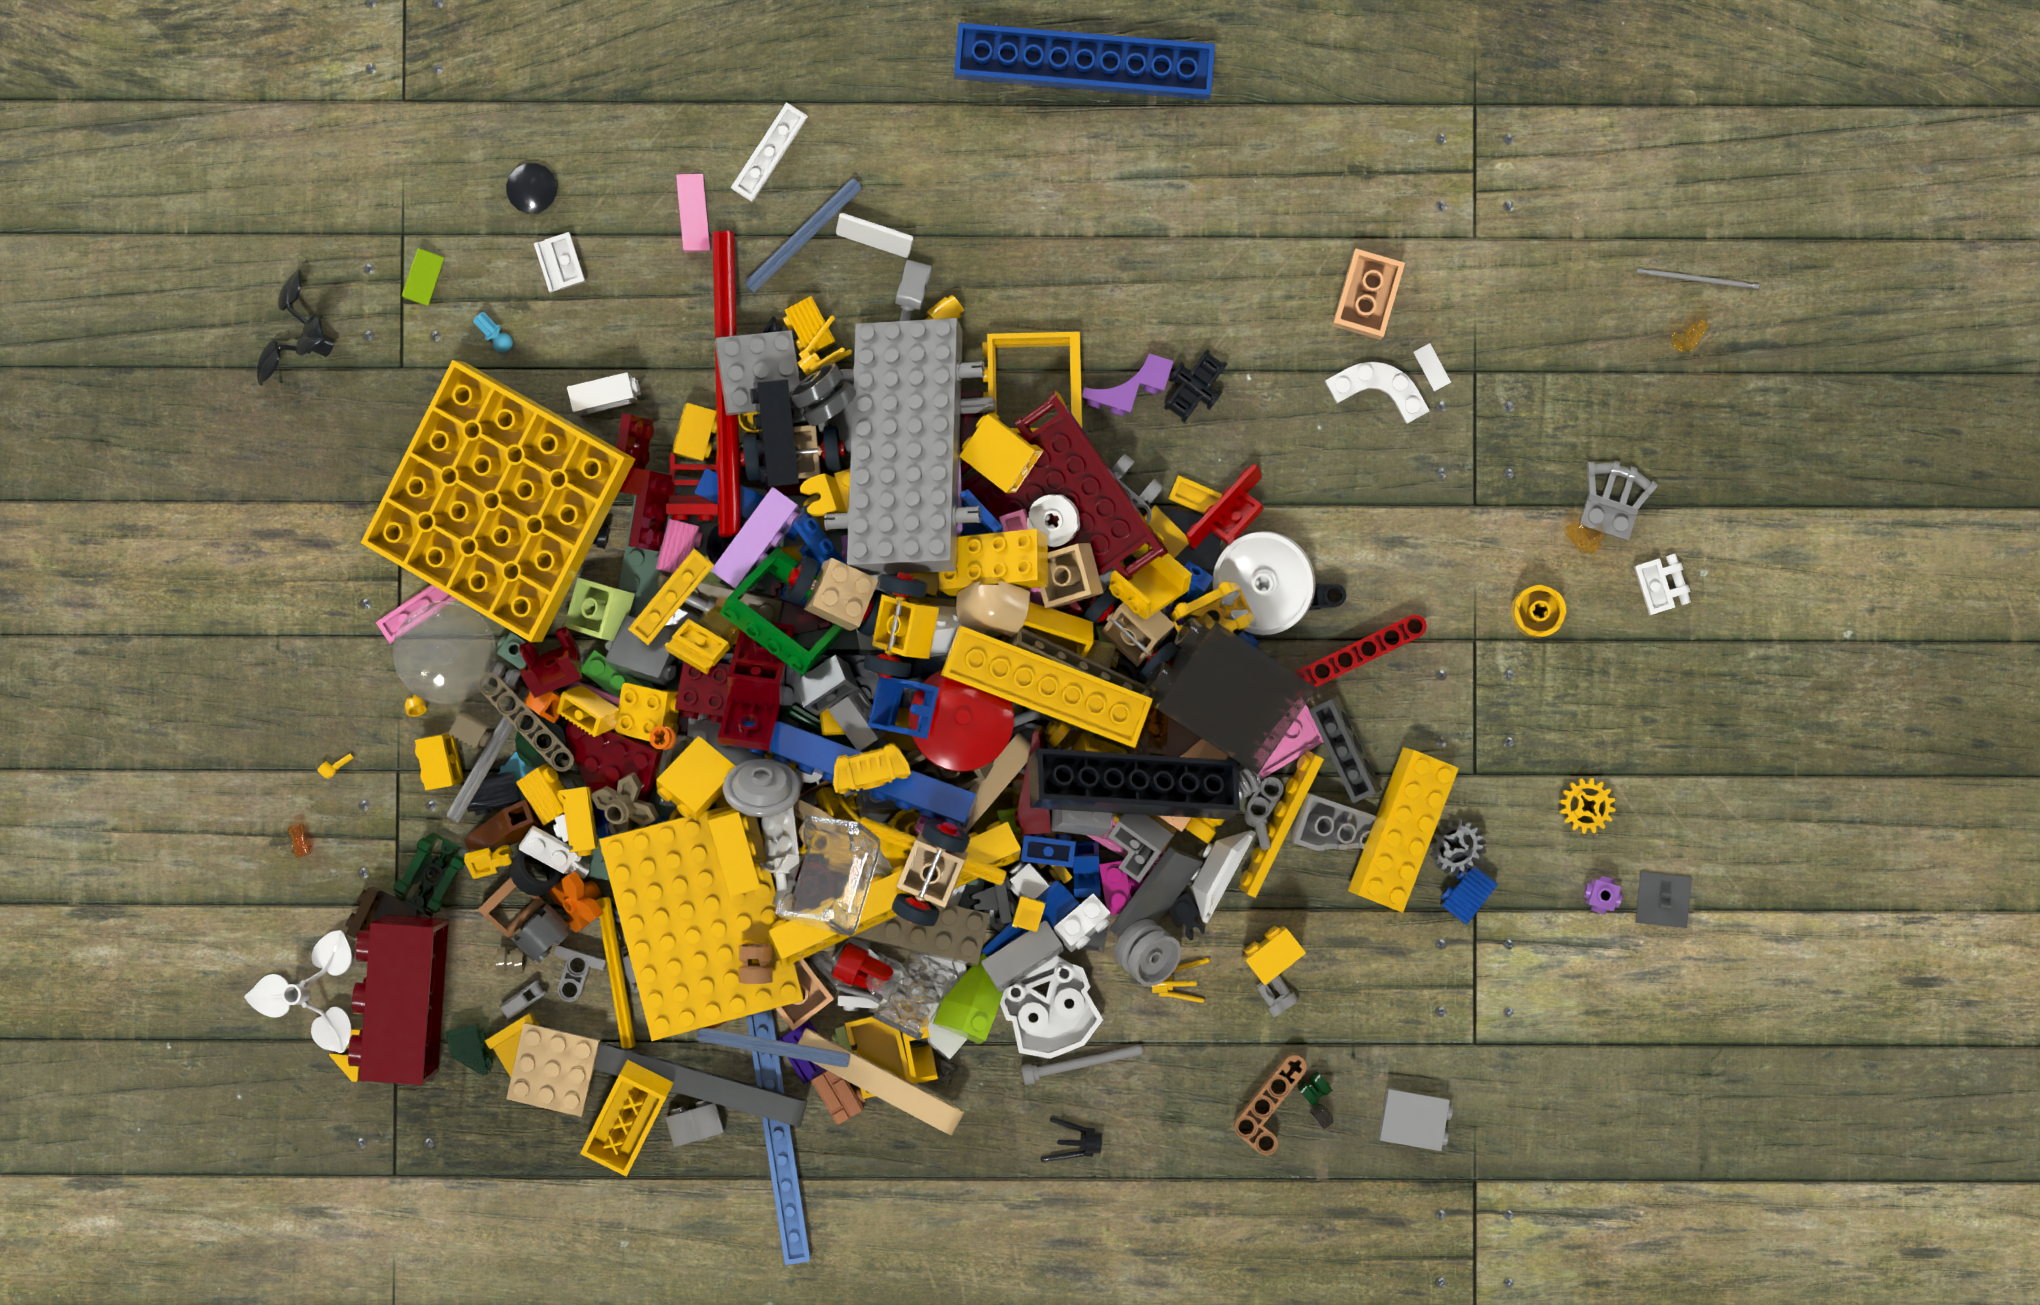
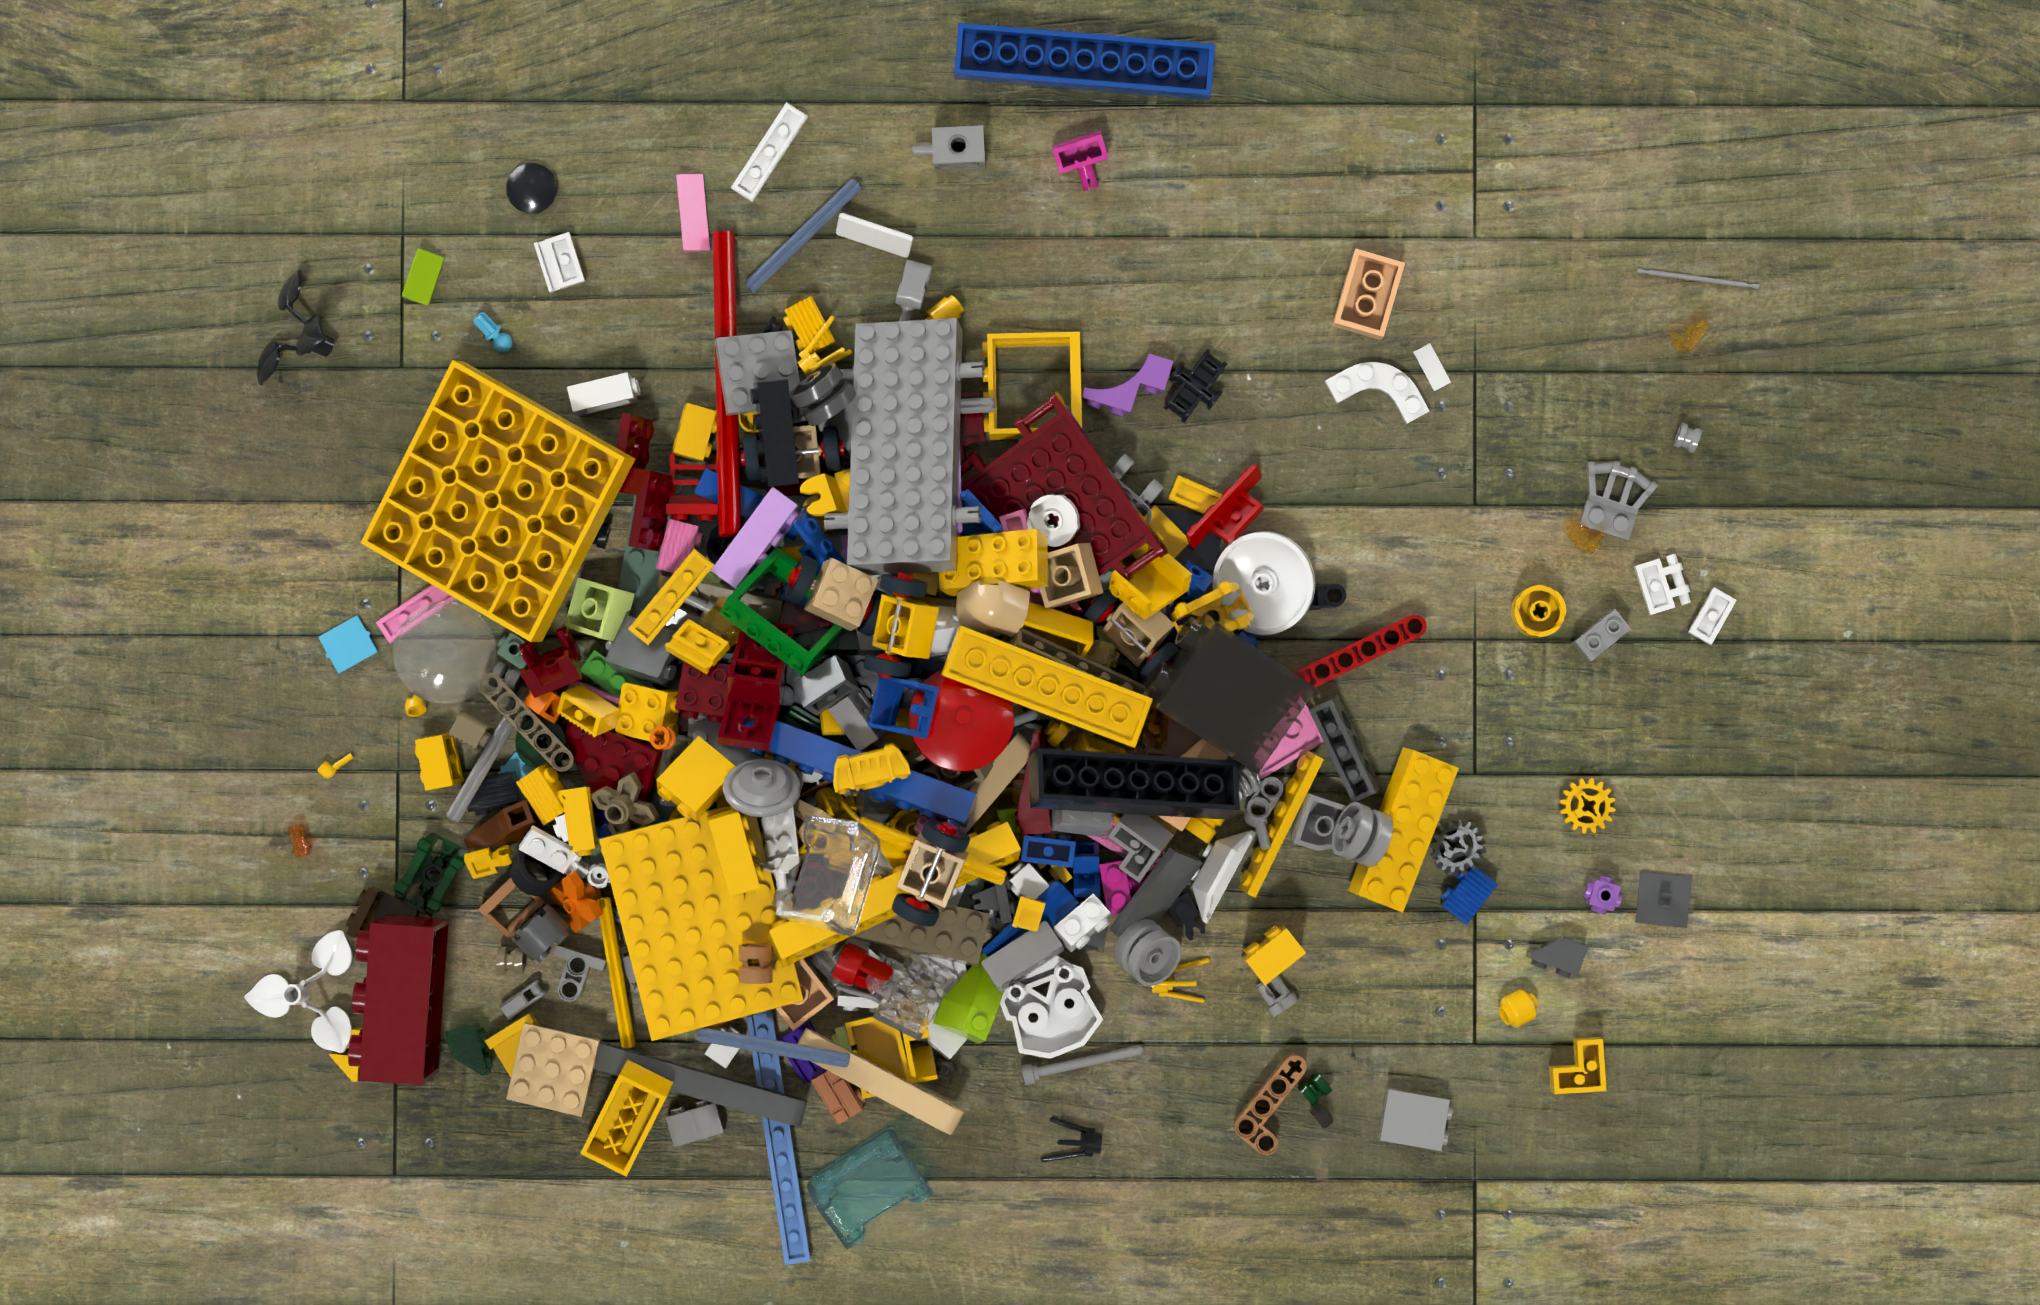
yellow panel [959,414,1044,493] -> none
none -> medium azure piece [318,615,378,674]
none -> white plate [587,863,610,888]
none -> white brick [705,1026,742,1068]
none -> clear light blue windscreen [807,1129,933,1249]
none -> light grey piece [912,125,985,172]
none -> dark pink brick [1051,130,1109,191]
none -> light grey wheel [1332,802,1393,868]
none -> yellow head [1498,989,1538,1028]
none -> dark grey slope [1526,937,1588,978]
none -> yellow brick [1549,1037,1607,1094]
none -> light grey brick [1571,609,1631,662]
none -> light grey wheel [1673,423,1702,453]
none -> white plate [1688,587,1737,645]

